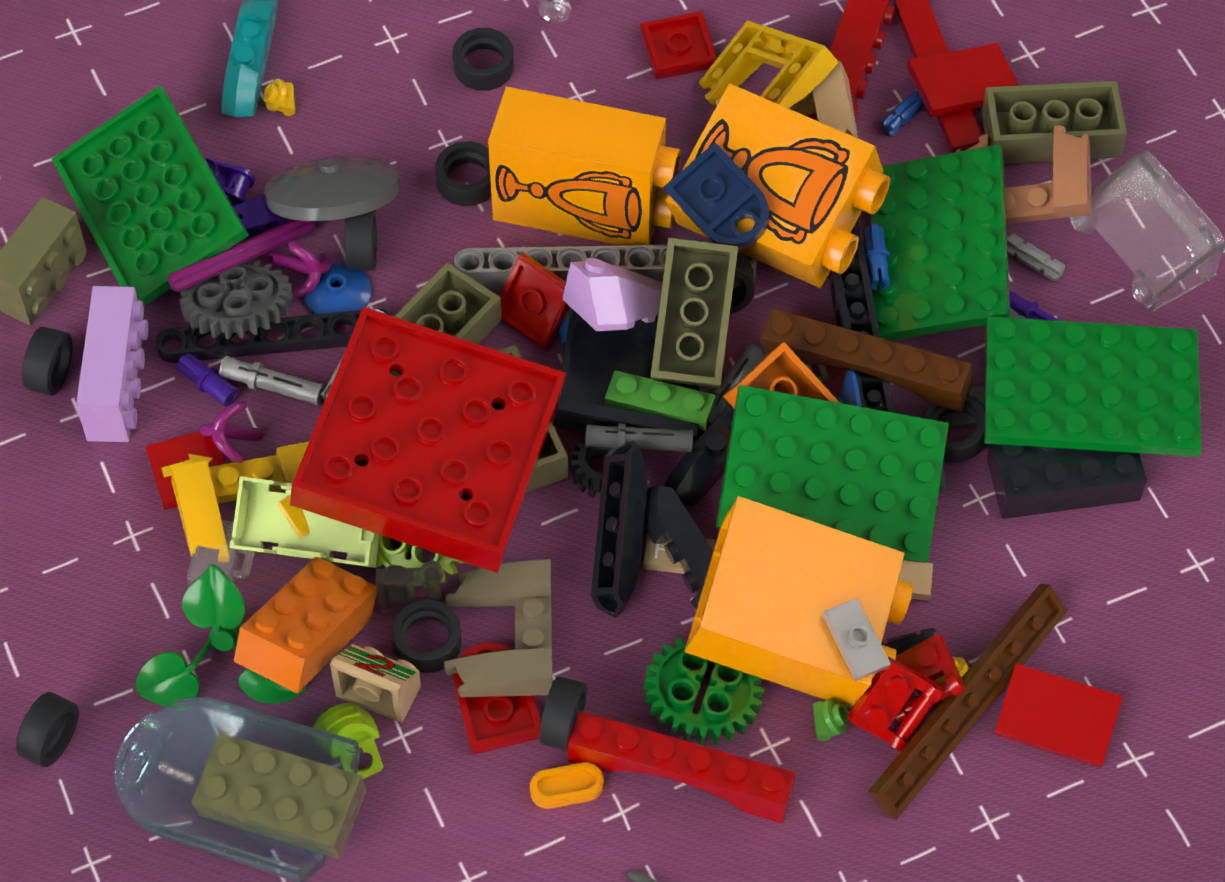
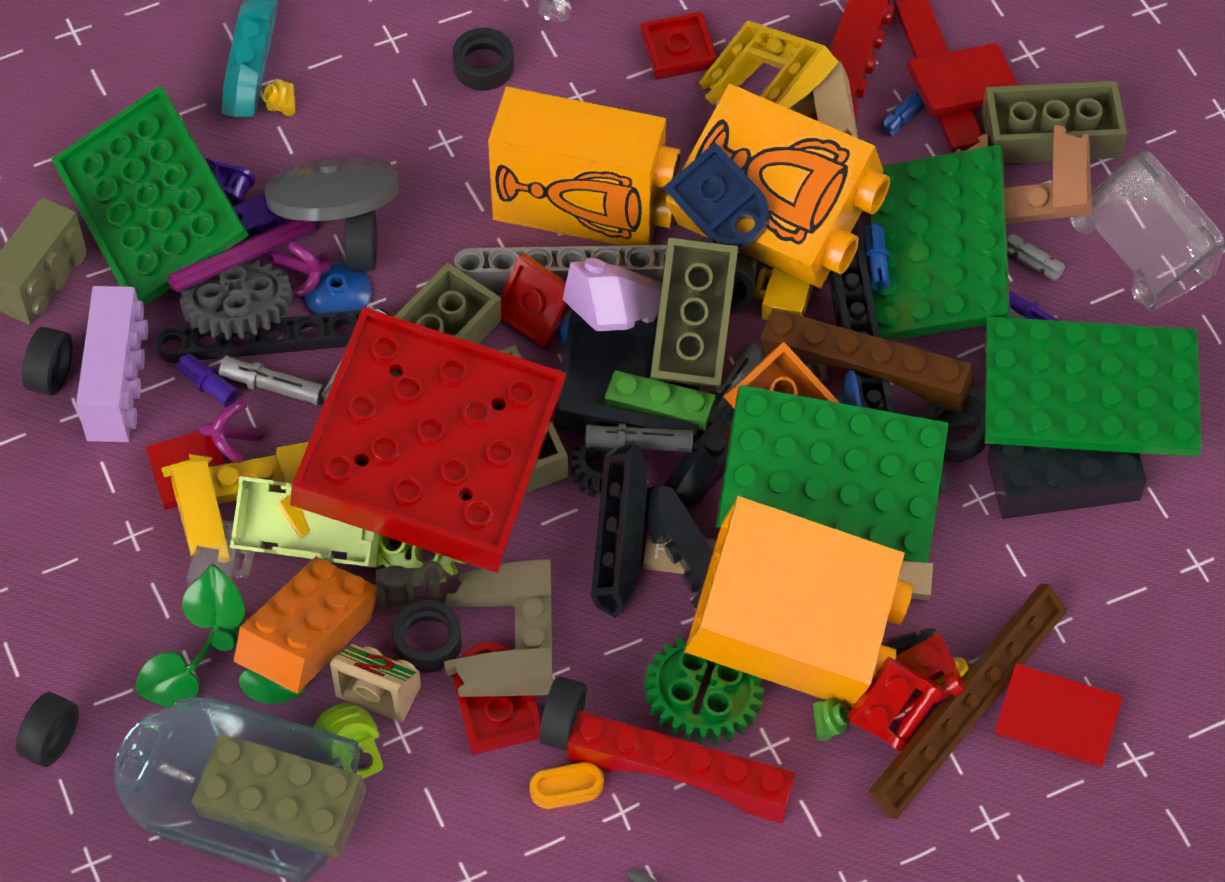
black tyre [435,141,491,206] -> none
light grey plate [822,598,891,681] -> none
none -> yellow piece [754,267,814,320]

